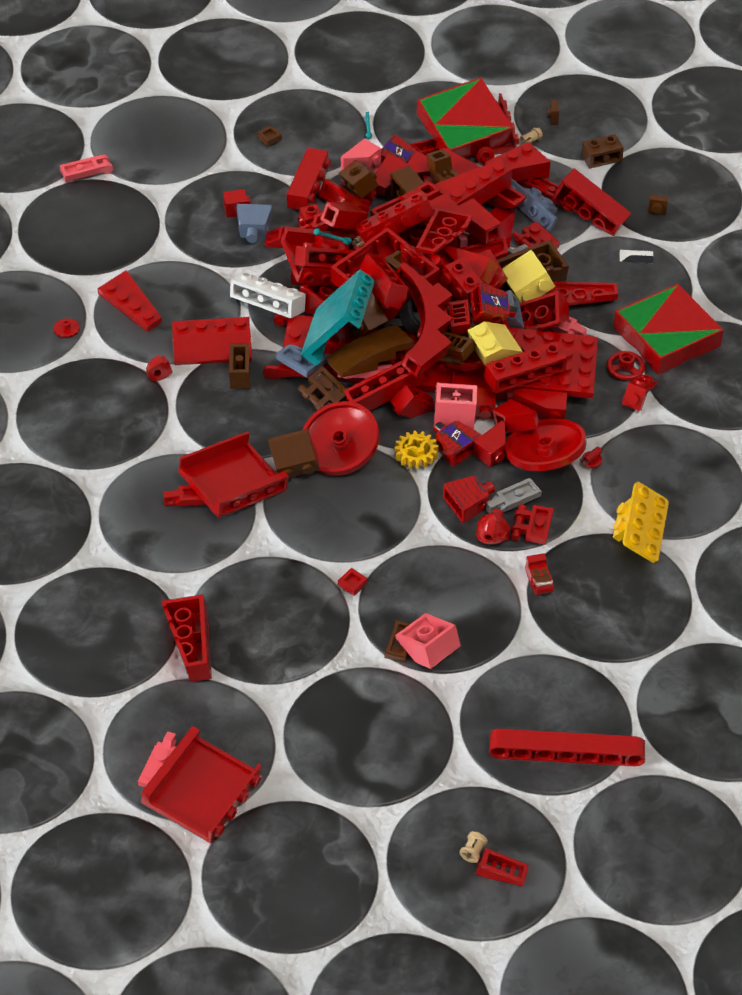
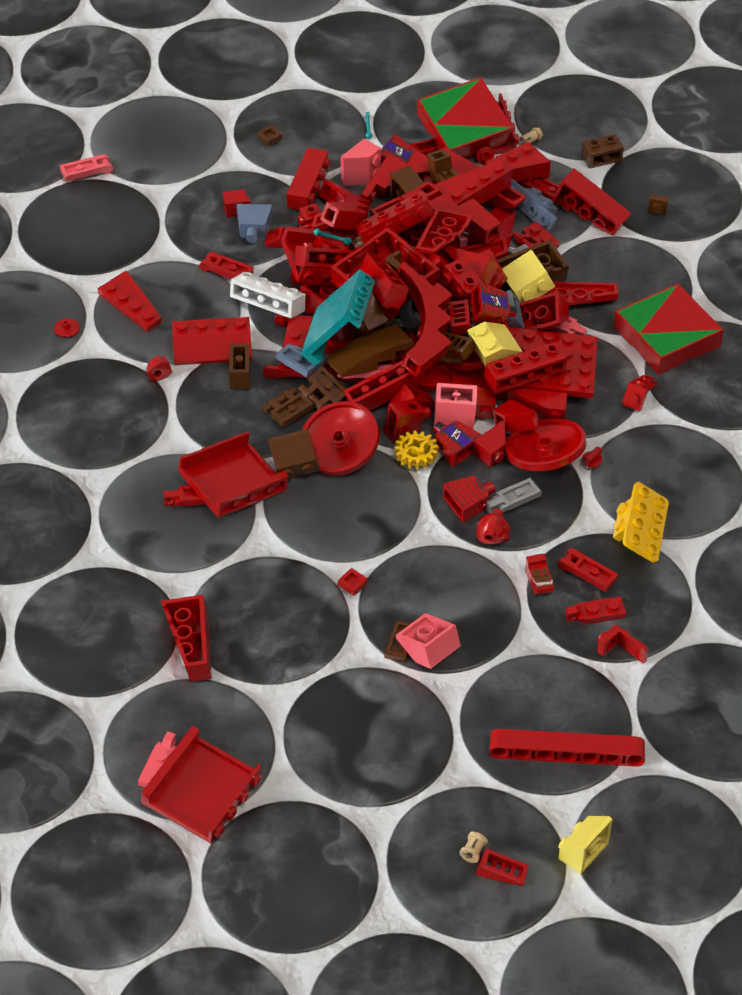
reddish brown brick [339,160,379,198] -> none
red plate [511,504,554,545] -> none
reddish brown plate [547,100,559,125] -> none
red piece [606,351,645,381] -> none
sticker [620,250,653,263] -> none
none -> red plate [199,252,254,279]
none -> reddish brown plate [262,388,314,428]
none -> red torso [383,399,431,444]
none -> red plate [557,548,618,592]
none -> light yellow slope [558,816,612,874]
none -> red hinge [565,596,626,625]
none -> red bracket [597,624,648,664]

